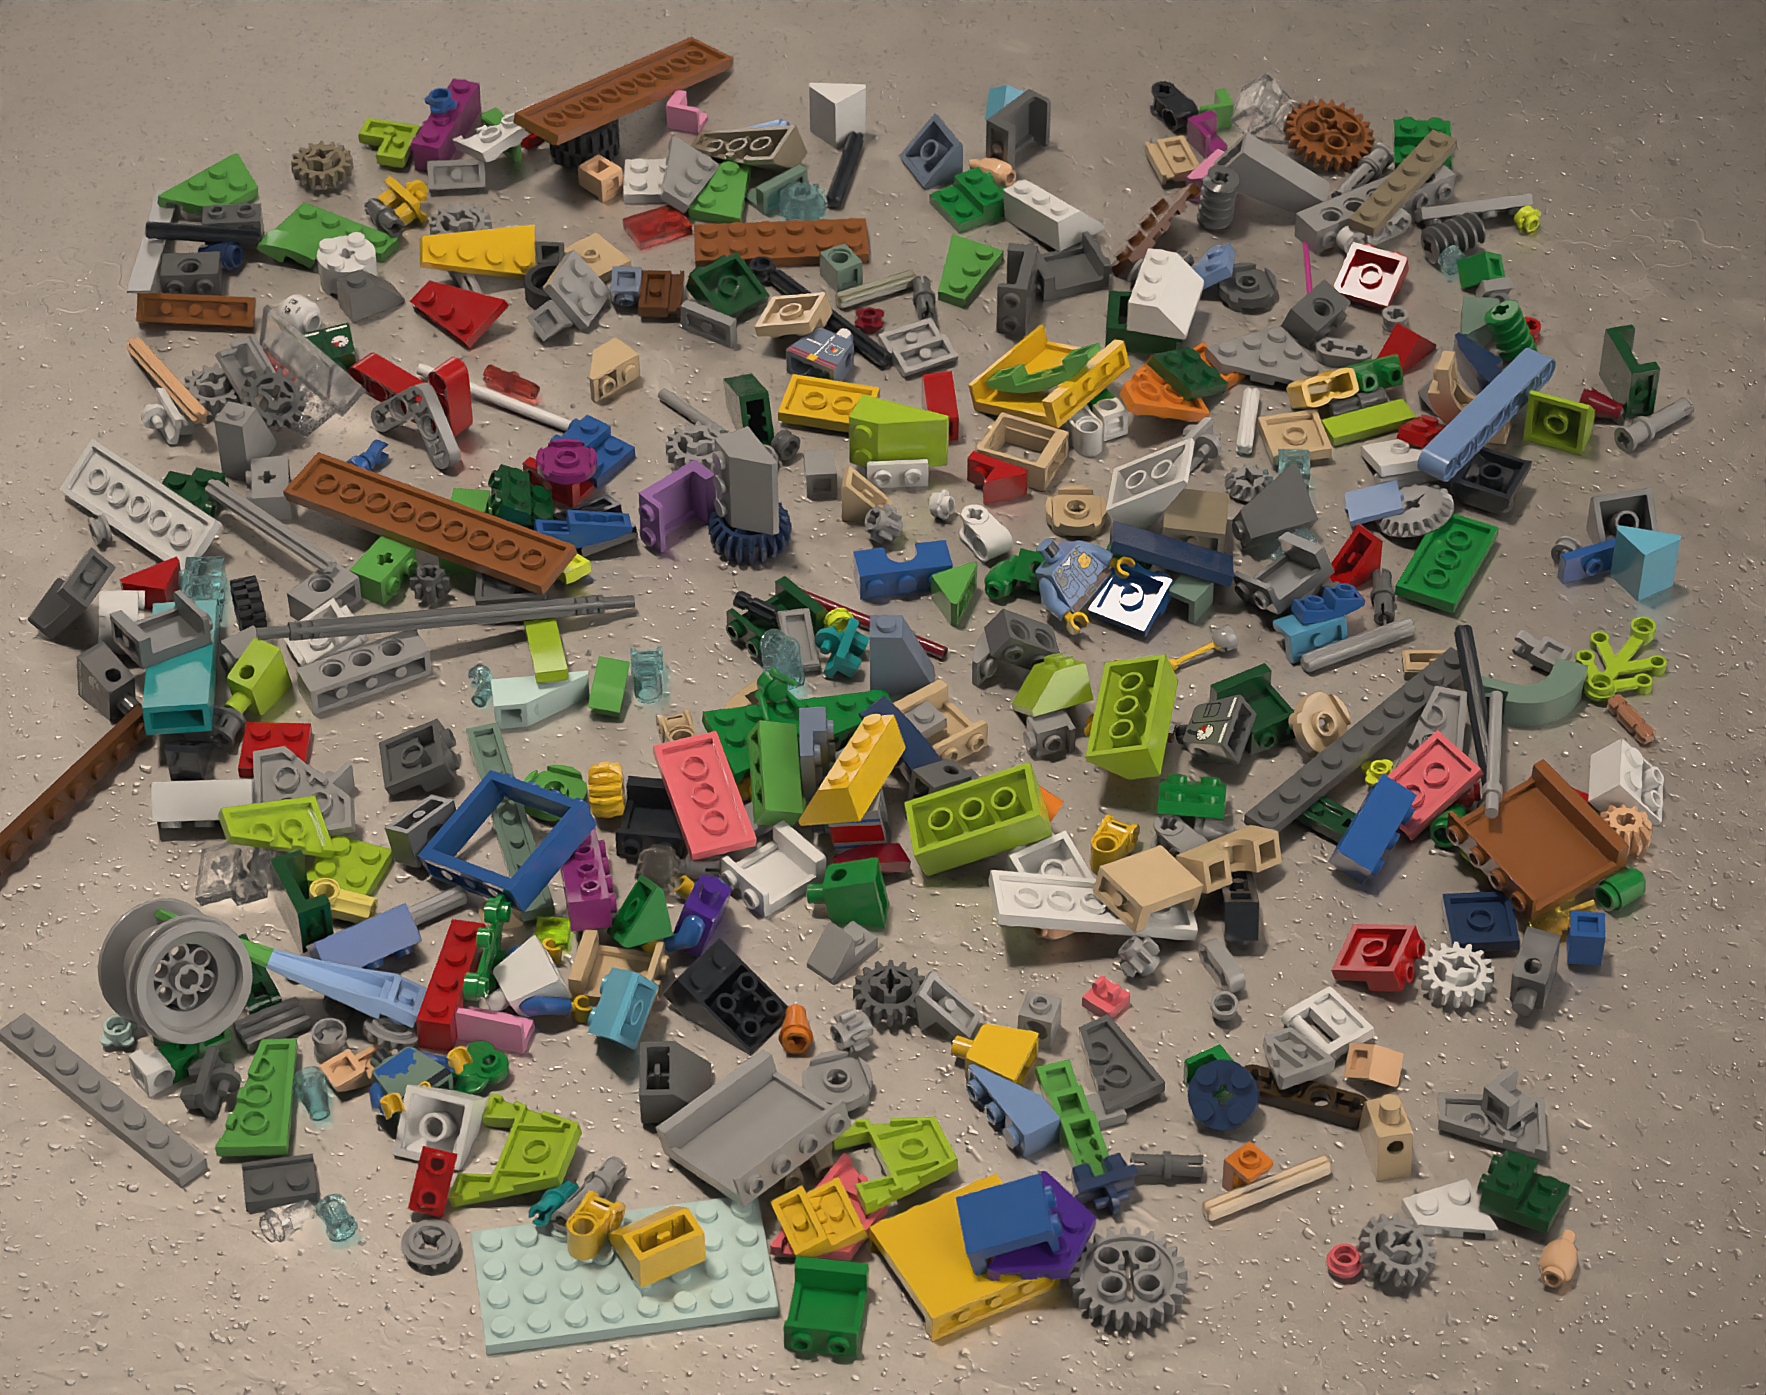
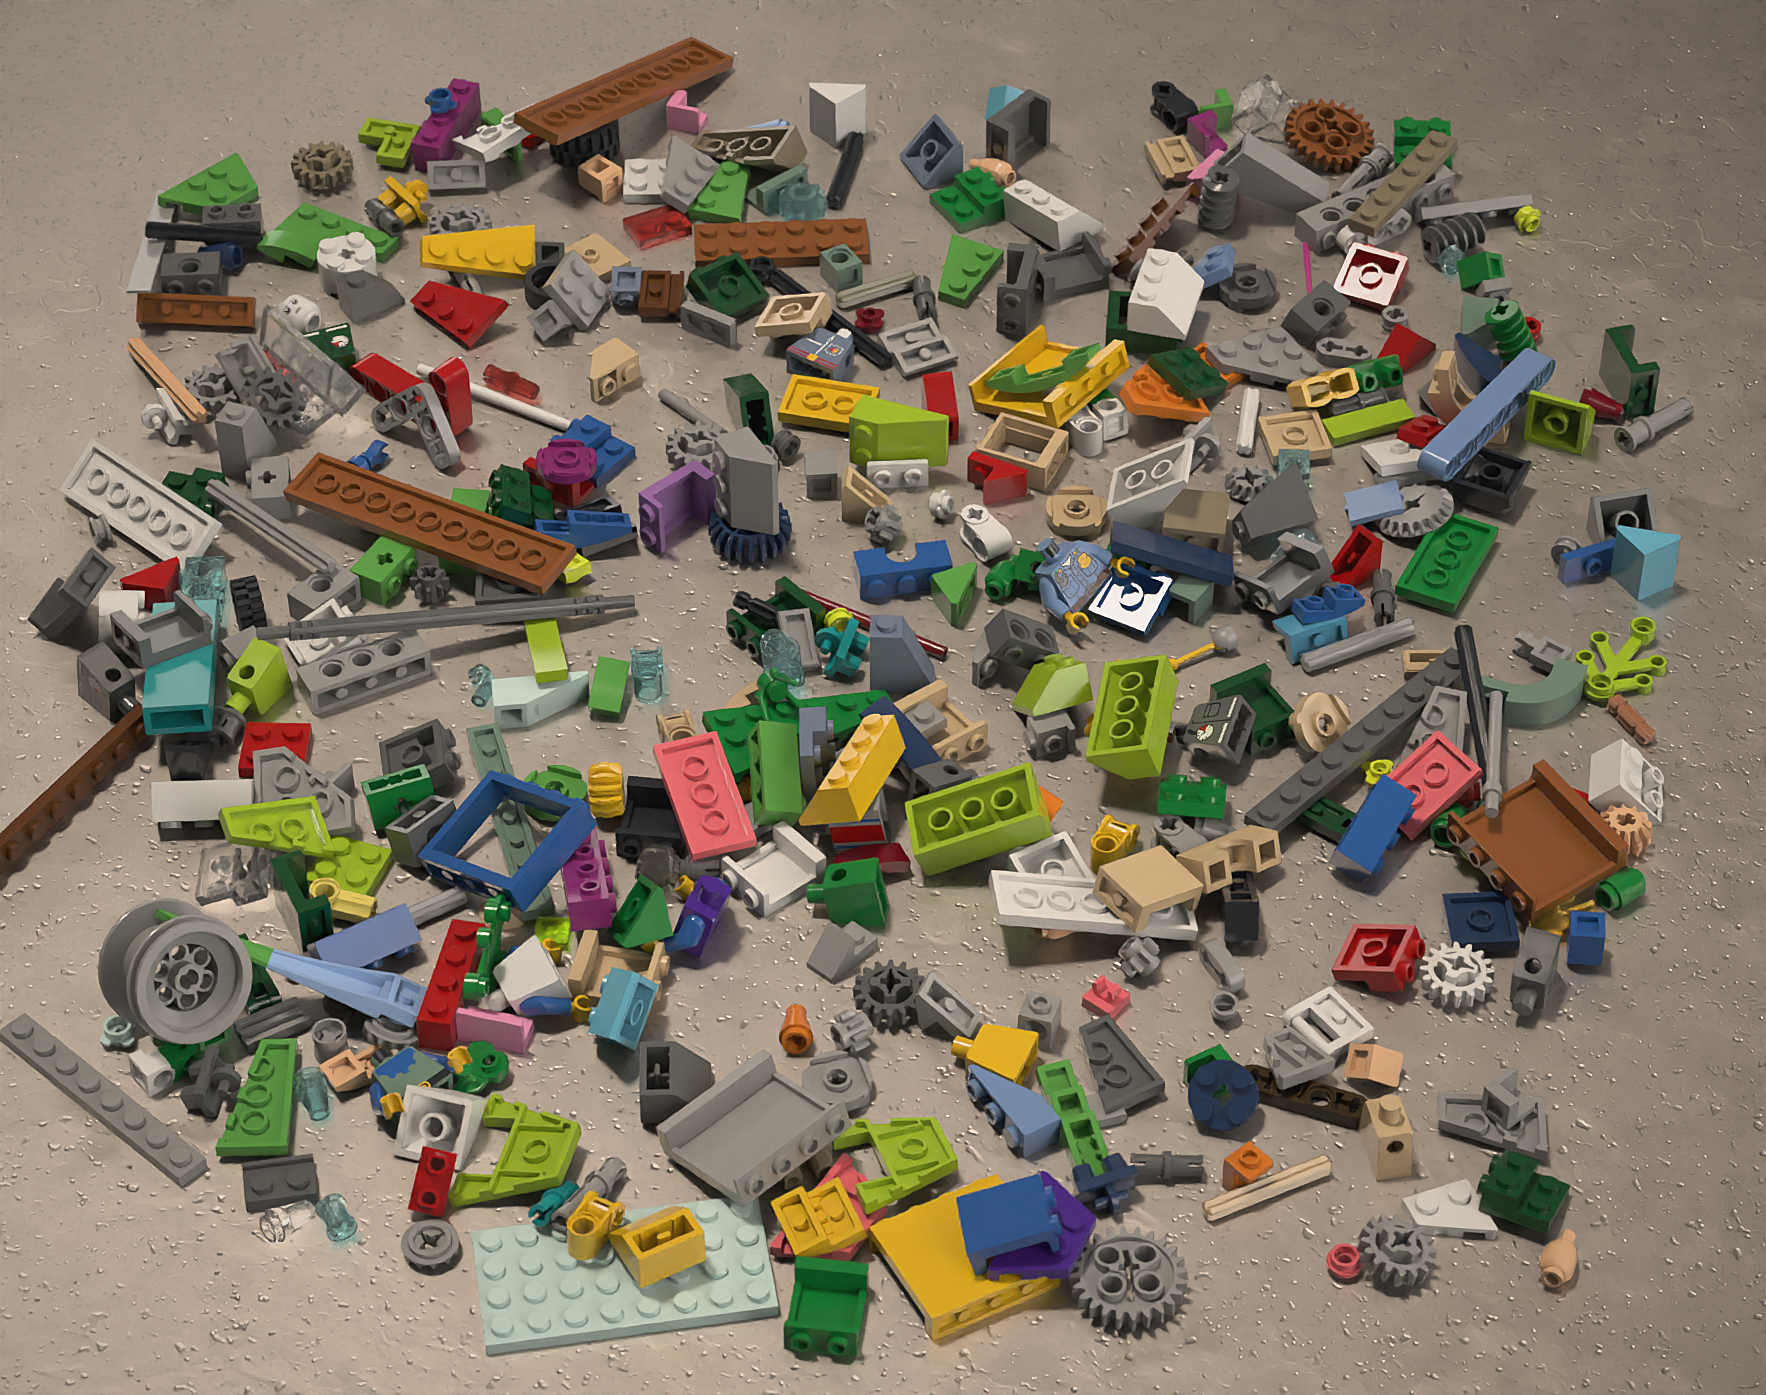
black slope [663,938,789,1054] -> none
none -> green brick [360,764,435,830]

